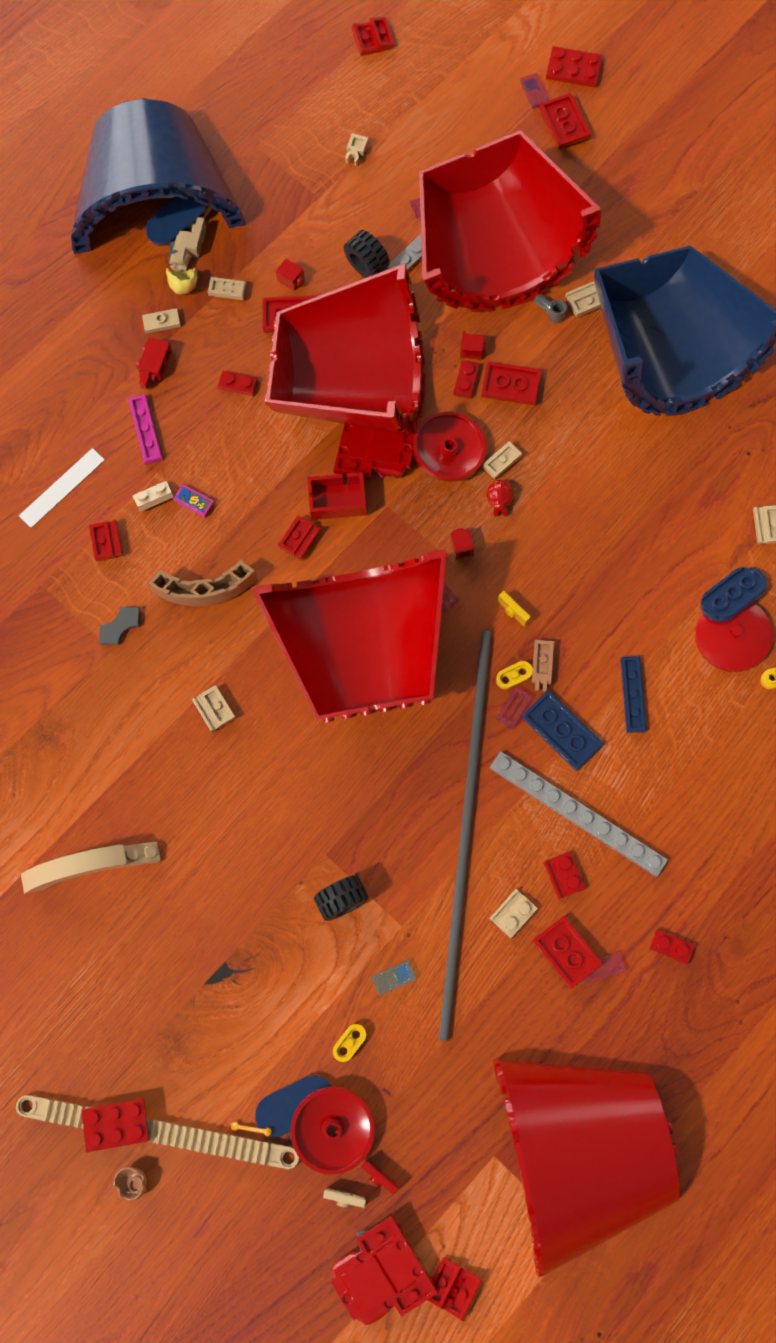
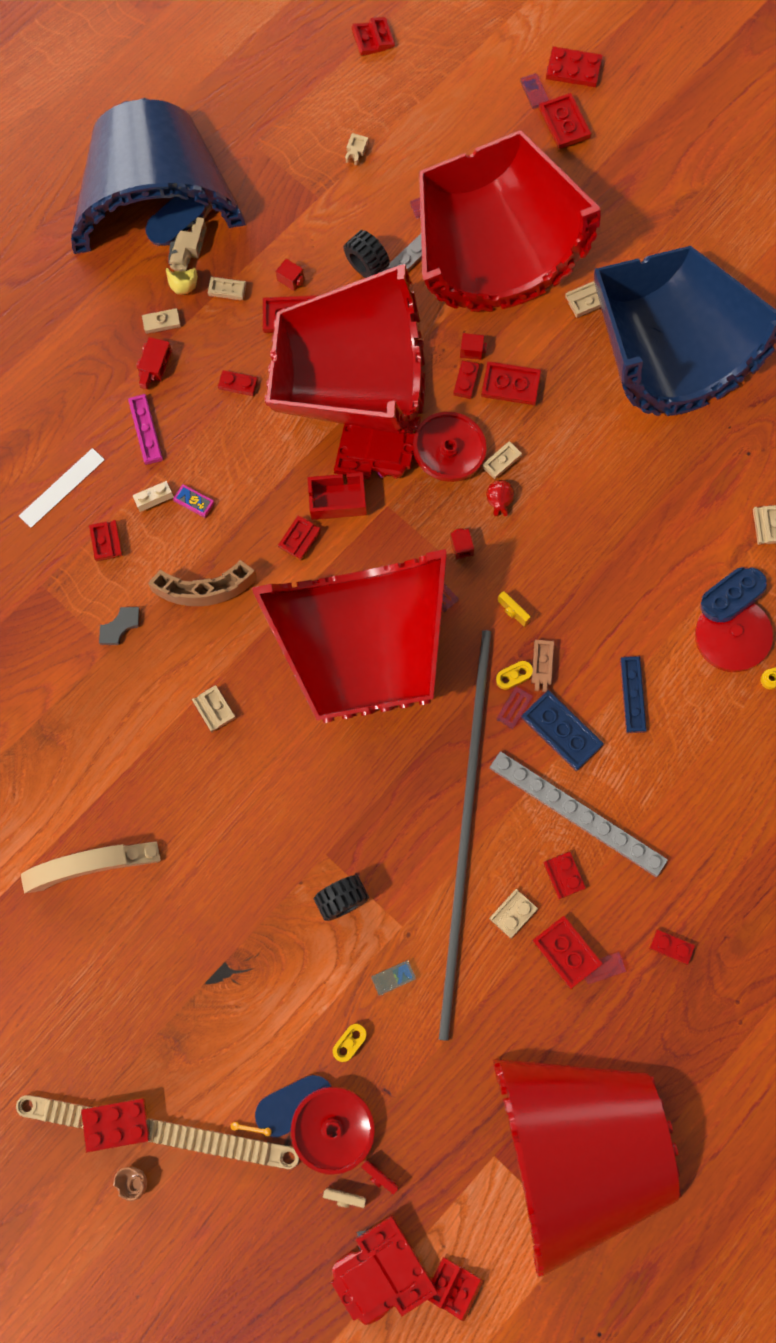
dark grey axle [534,294,567,323] -> none

